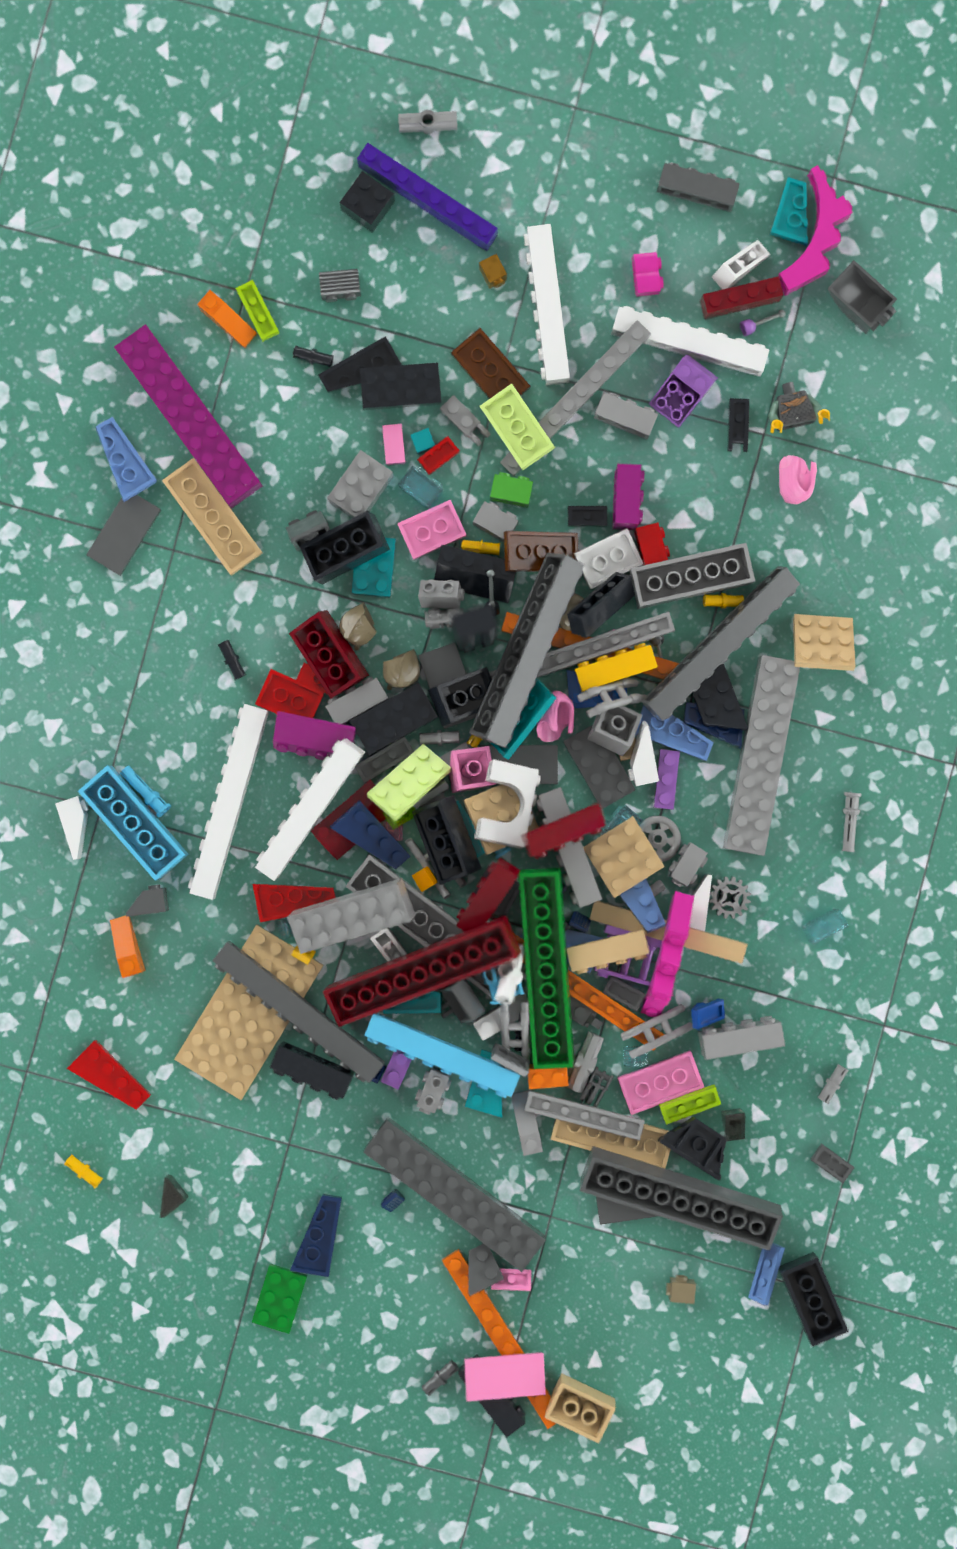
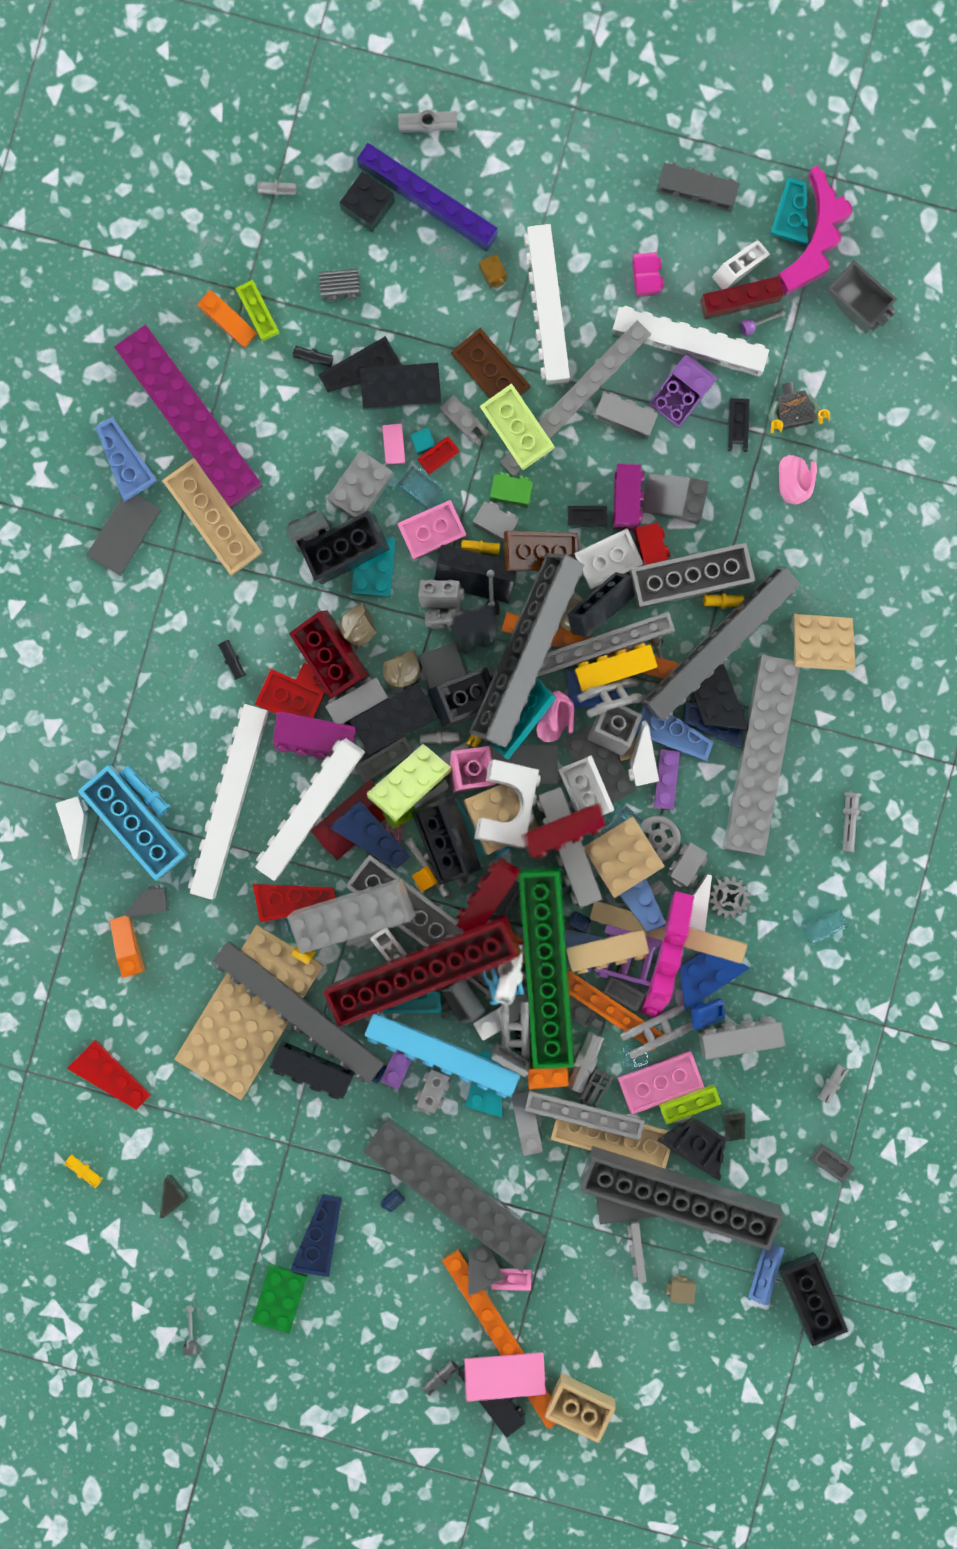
none -> hinge [183,1305,199,1355]
none -> light grey axle [257,180,297,197]
none -> white plate [558,755,614,815]
none -> light grey plate [627,1219,646,1283]
none -> dark grey slope [642,474,709,524]
none -> blue wing [679,952,749,1010]

